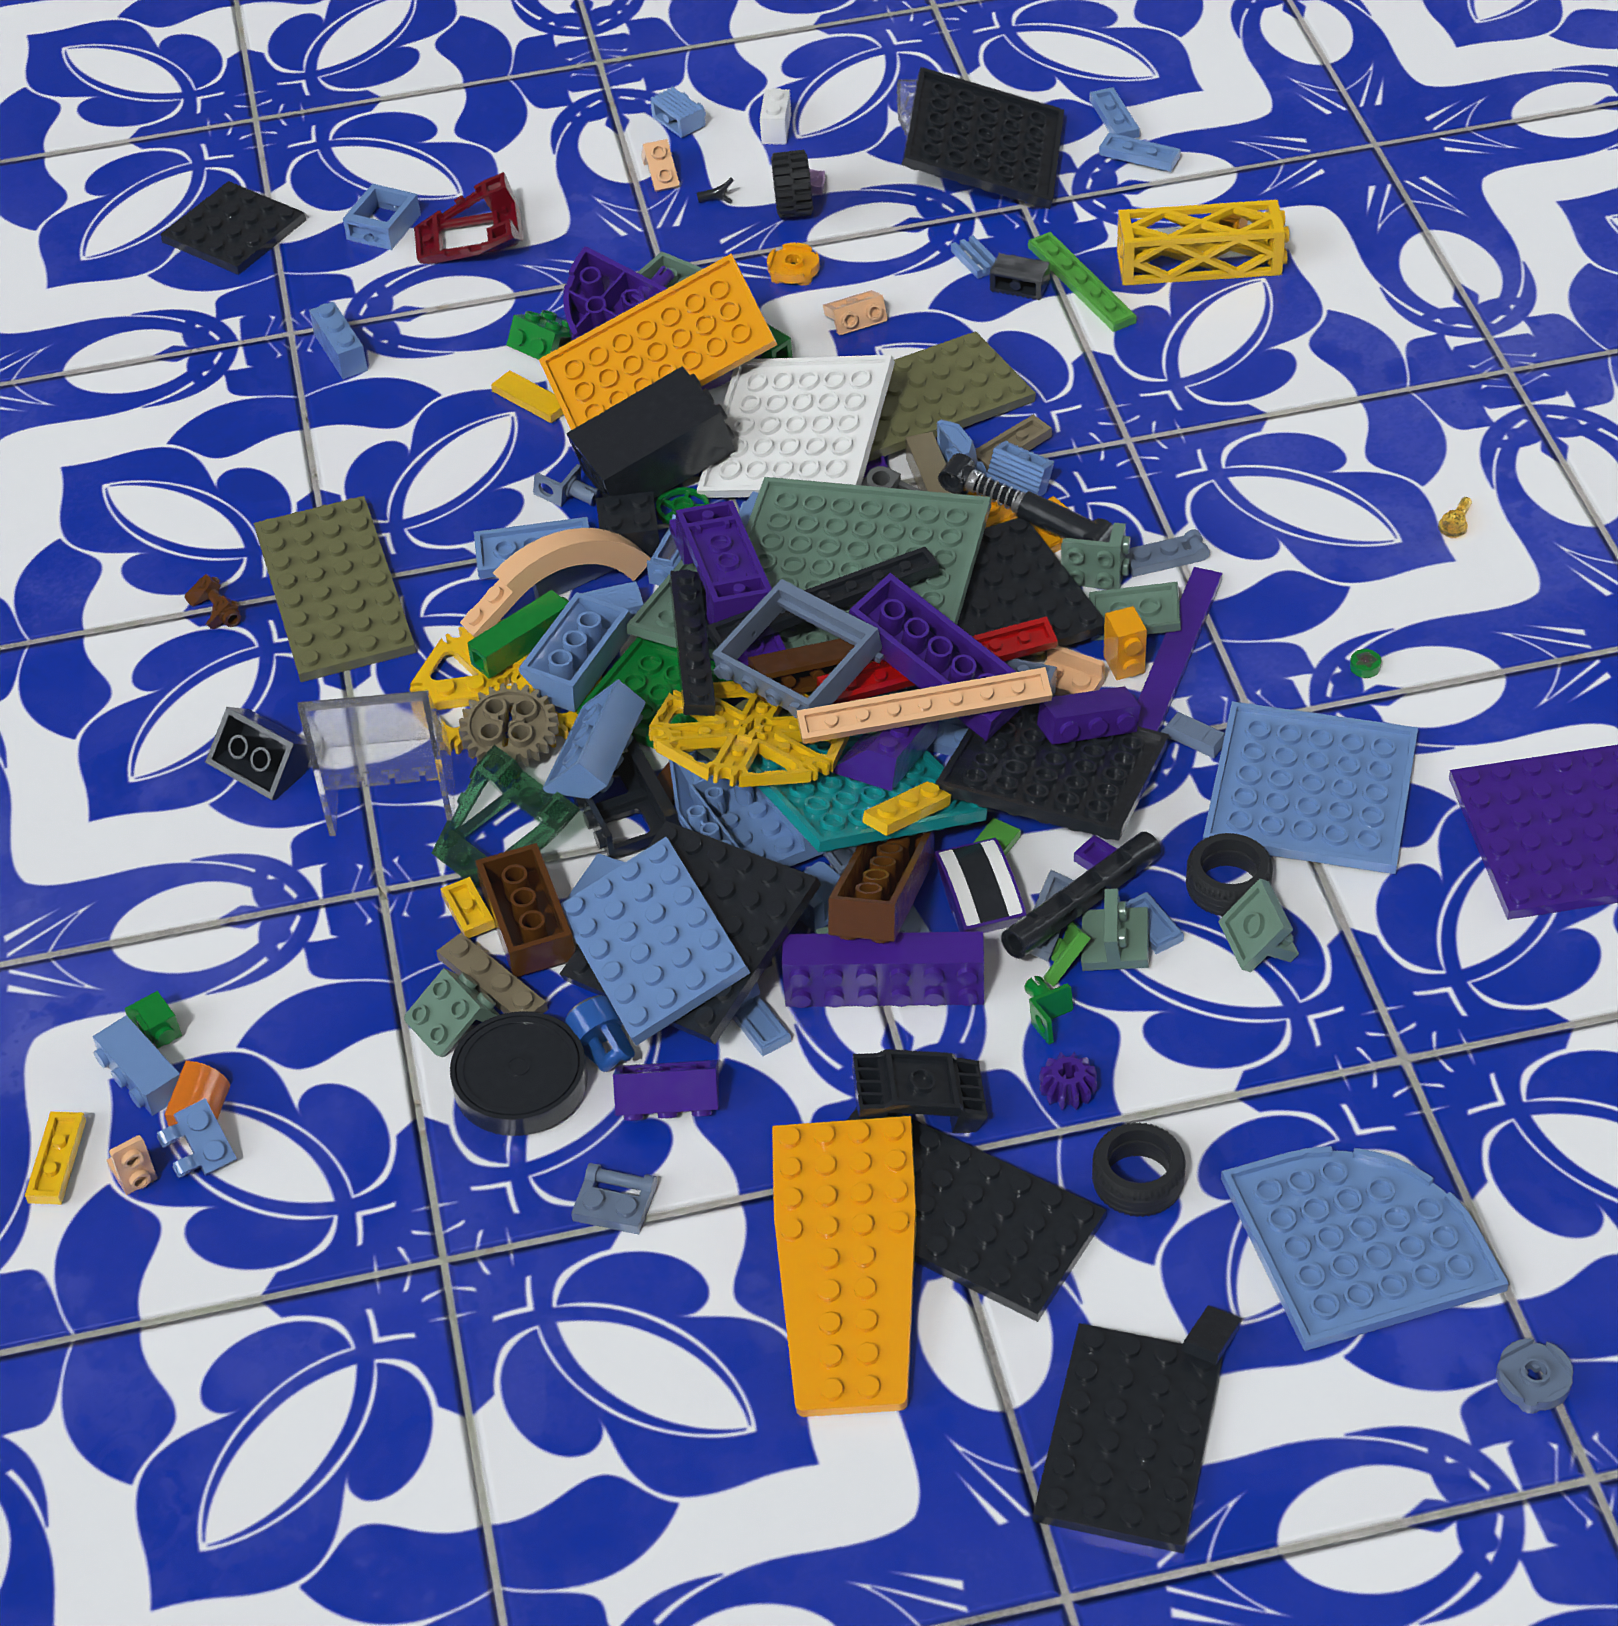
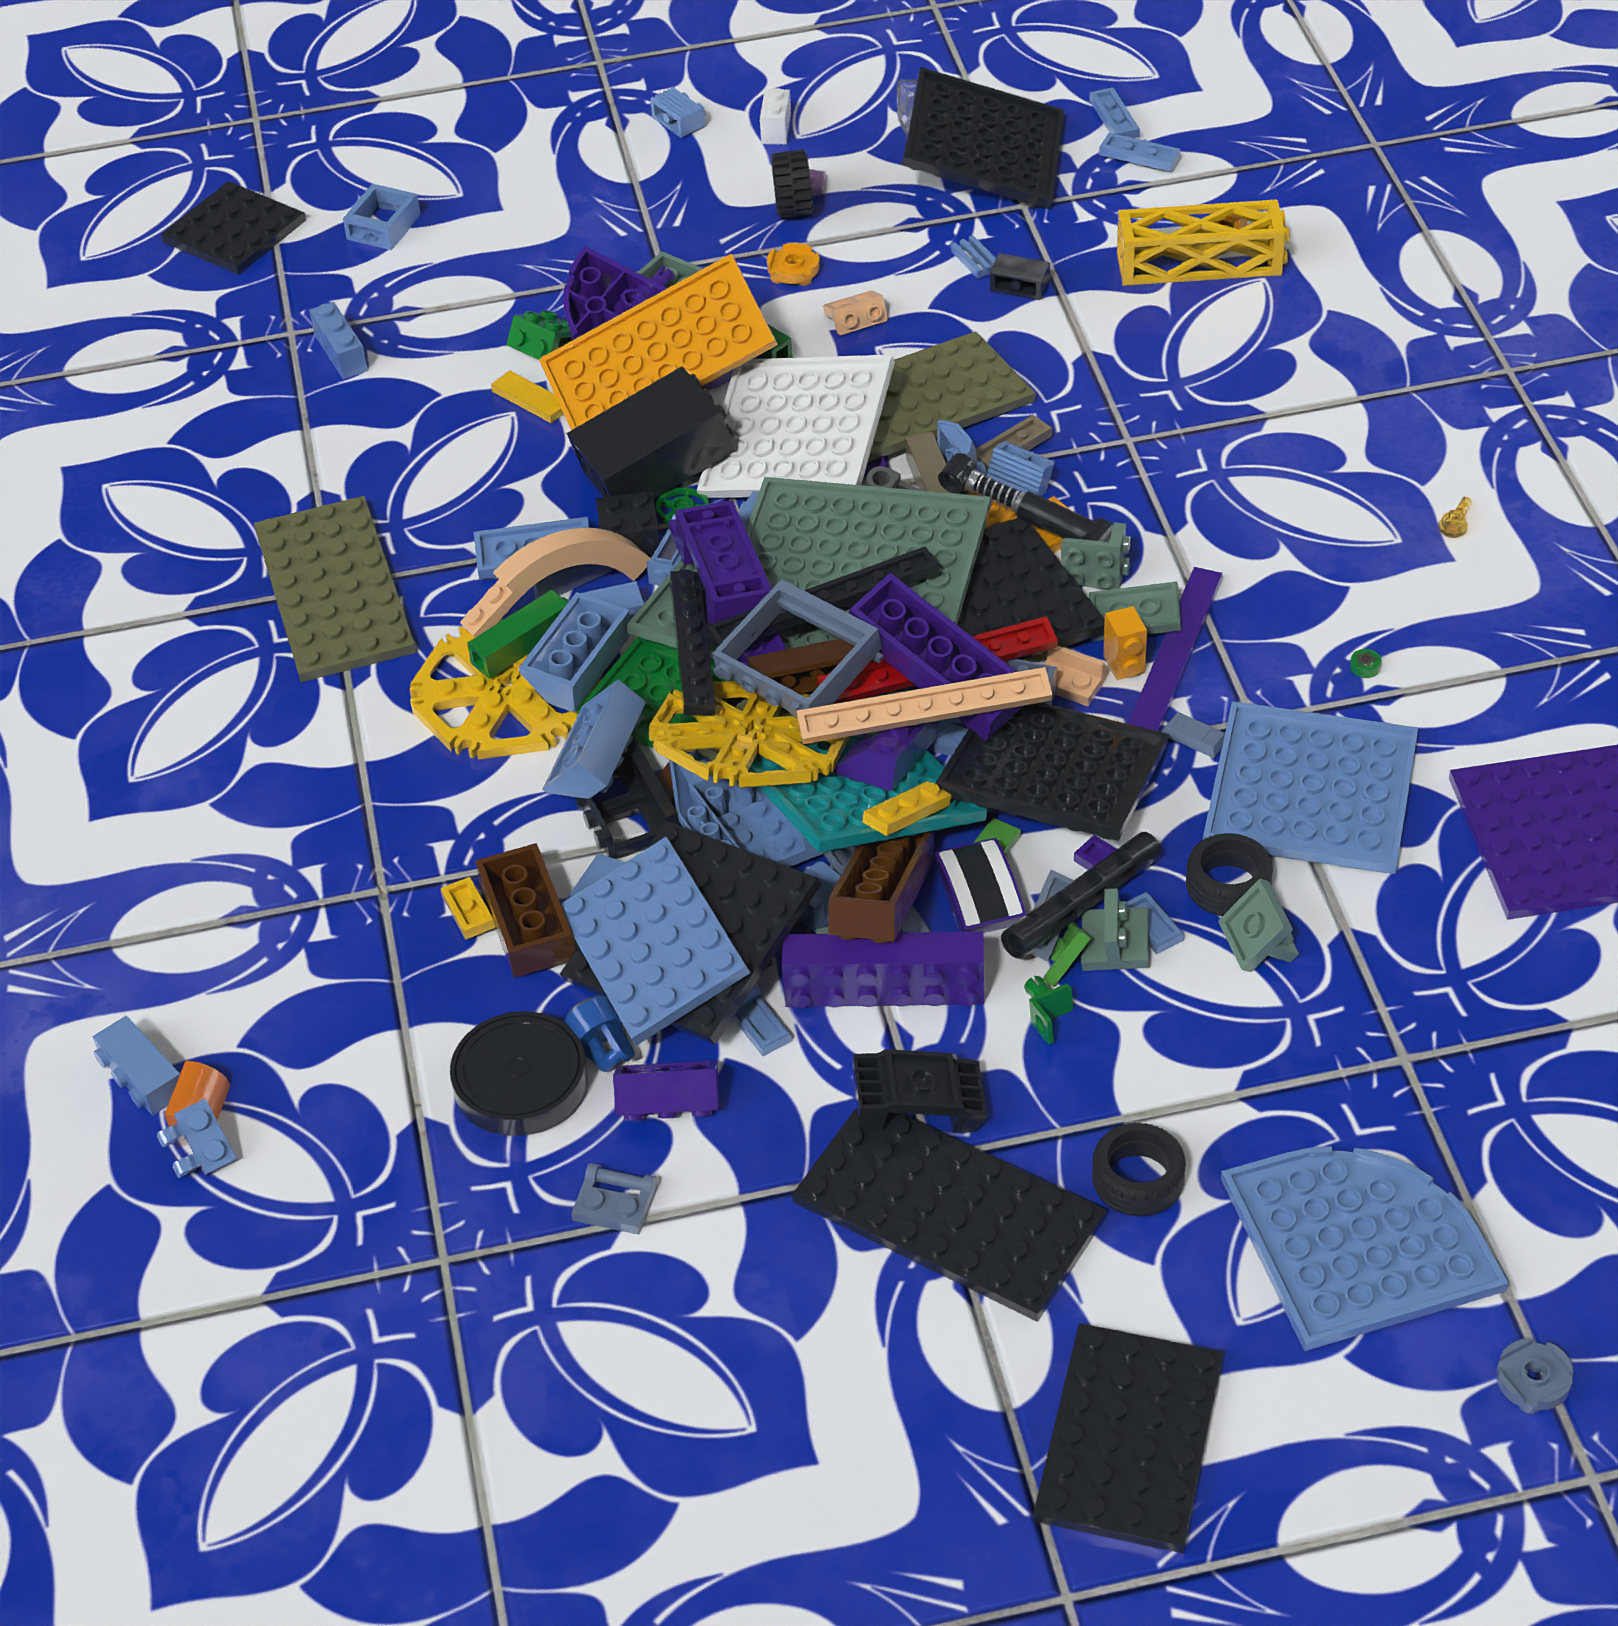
yellow plate [25,1111,86,1205] -> none
light nougat bracket [106,1135,157,1195] -> none
green window [124,991,182,1049] -> none
reddish brown piece [184,574,241,629] -> none
black slope [205,707,316,800] -> none
clear windscreen [298,690,455,837] -> none
sand green bracket [404,968,500,1057] -> none
dark red windscreen [414,172,524,264] -> none
clear green windscreen [431,744,580,888] -> none
dark tan plate [436,933,548,1014] -> none
dark tan gear [458,683,559,771] -> none
sand blue bracket [533,464,600,507] -> none
light nougat bracket [641,139,679,192] -> none
black bar [697,177,734,204] -> none
light orange wing [772,1116,916,1417] -> none
bright green tile [1028,232,1136,332] -> none
dark purple brick [1037,686,1141,745] -> none
dark purple gear [1039,1051,1097,1110] -> none
sand blue plate [1125,529,1210,577] -> none
black tile [1182,1305,1242,1364] -> none

